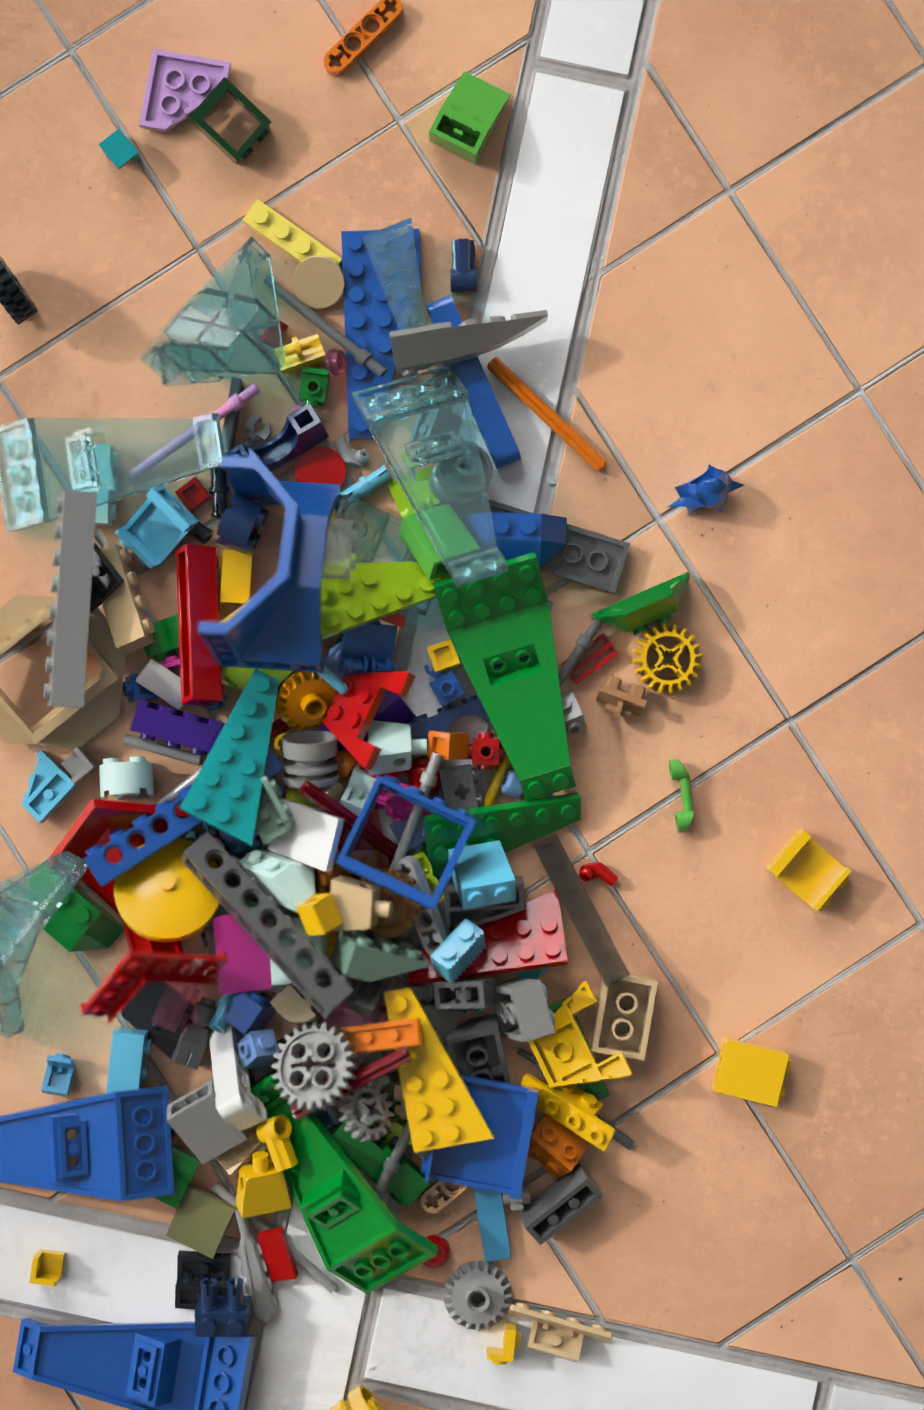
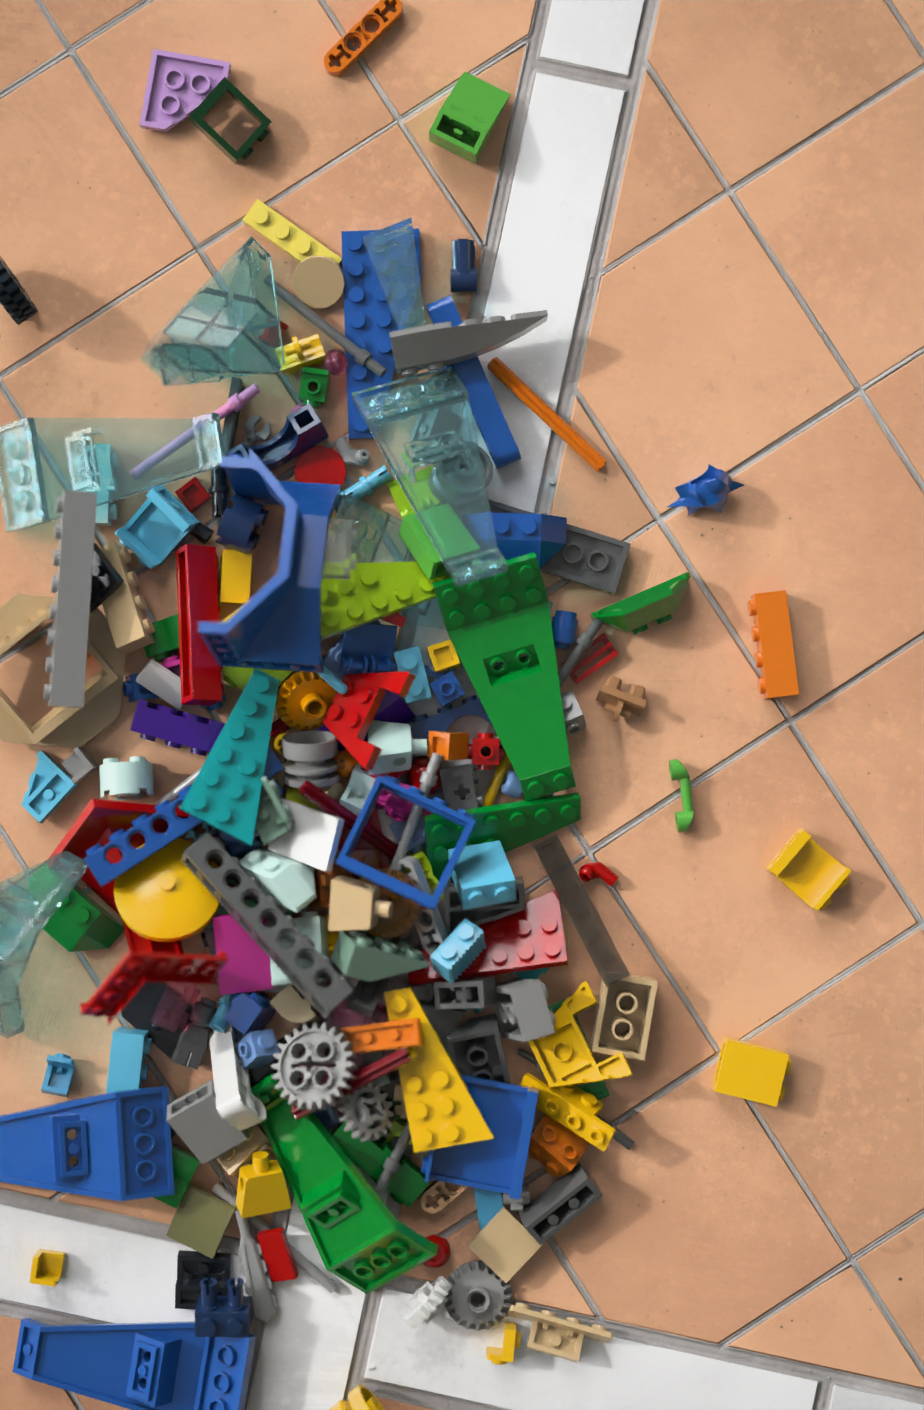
teal panel [98,128,142,169] -> none
light grey bar [123,734,202,765] -> none
yellow piece [256,1115,298,1172] -> none
yellow panel [296,893,343,936] -> none
yellow gear [632,623,703,694] -> none
none -> medium azure brick [394,646,432,704]
none -> white gear [403,1276,451,1329]
none -> tan tile [468,1206,543,1283]
none -> blue brick [551,610,578,649]
none -> orange brick [748,590,799,699]

